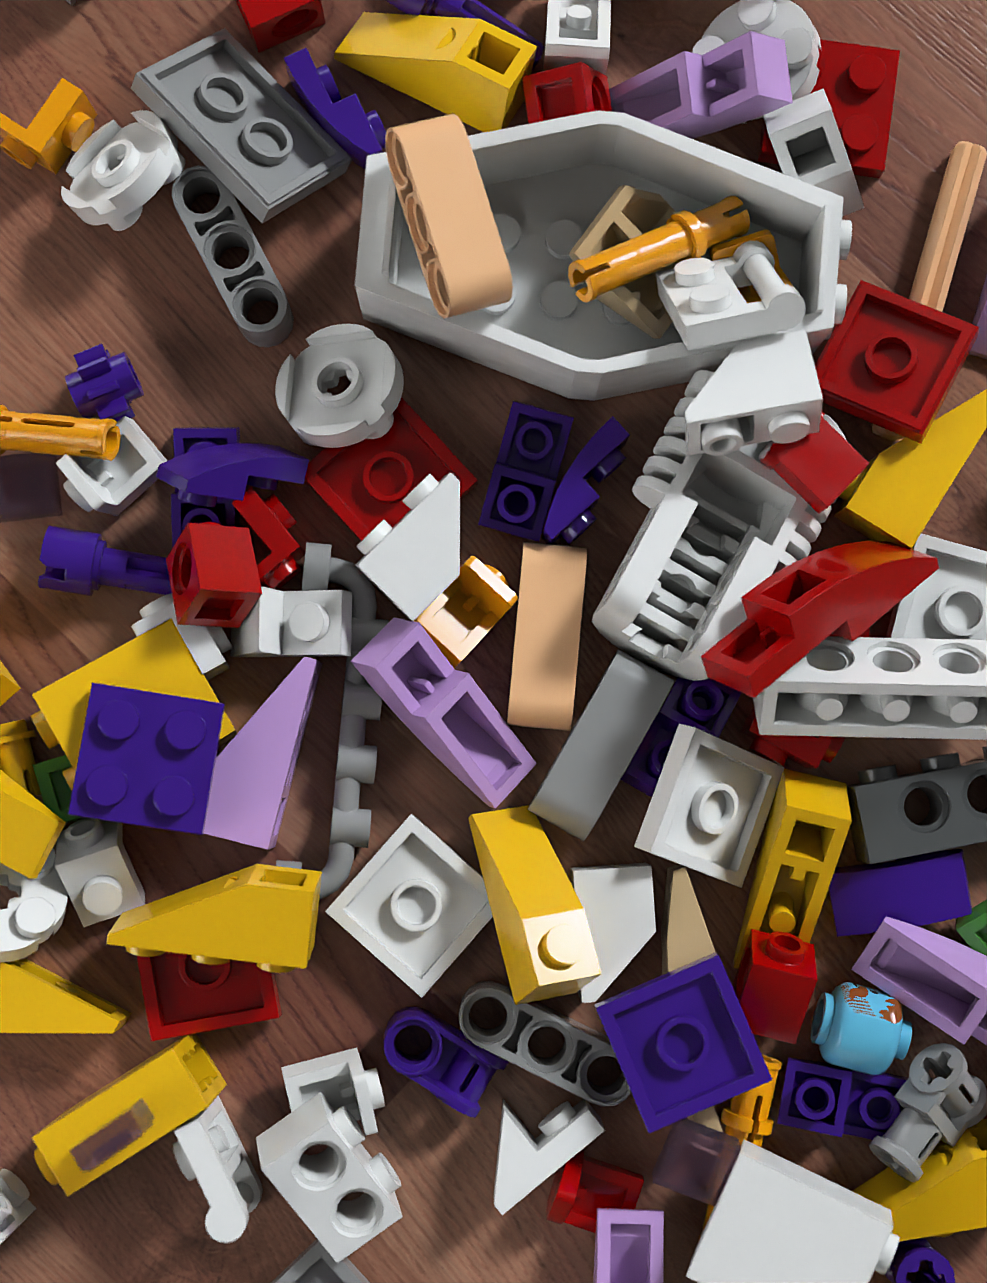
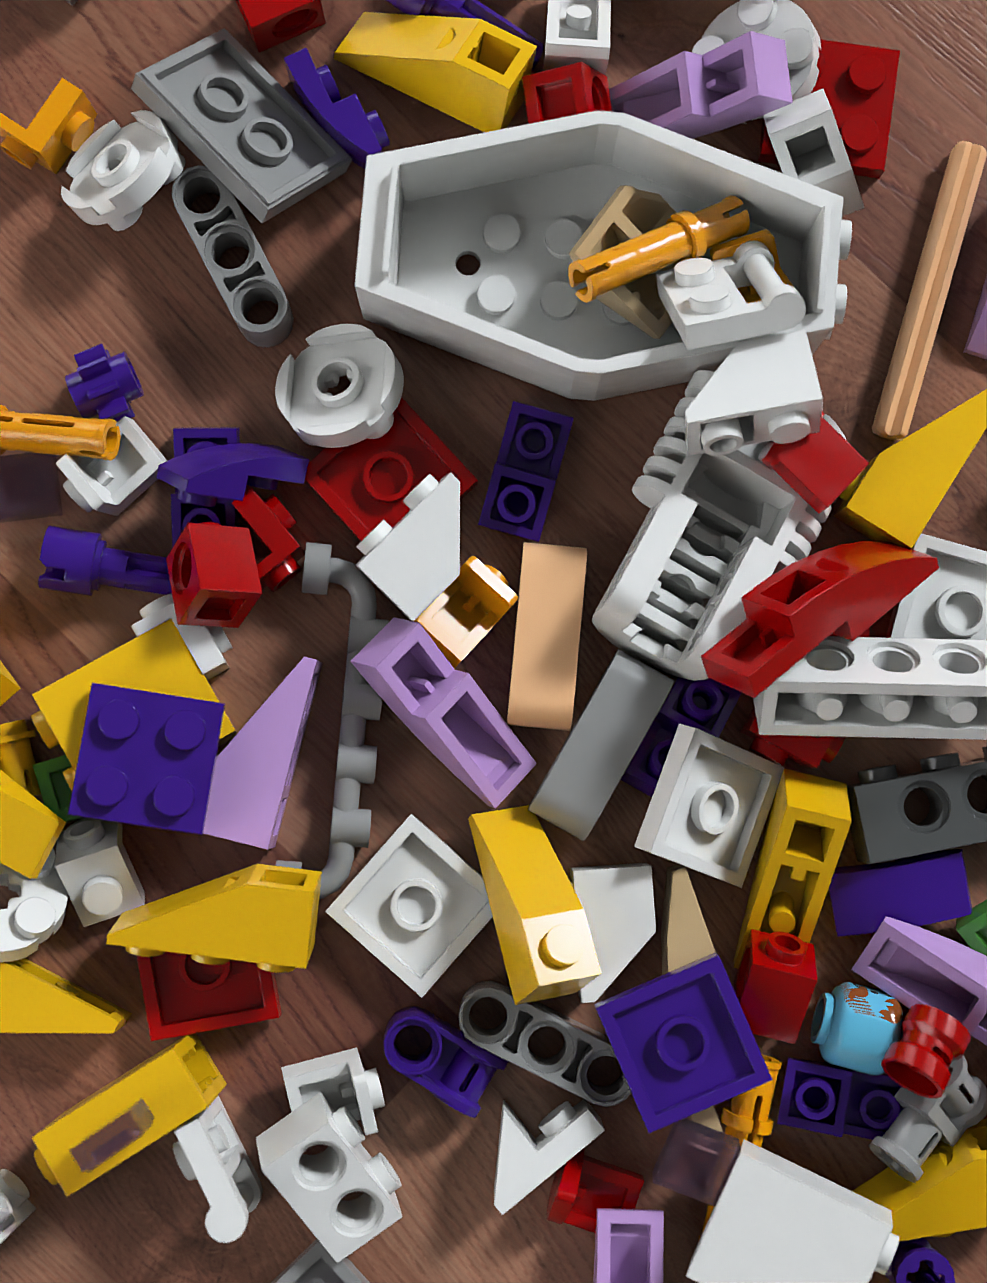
white slope [230,587,352,657] -> none
light nougat beam [385,114,513,318] -> none
dark purple slope [542,416,630,545] -> none
red plate [815,280,979,444] -> none
none -> red wheel [881,1004,971,1099]

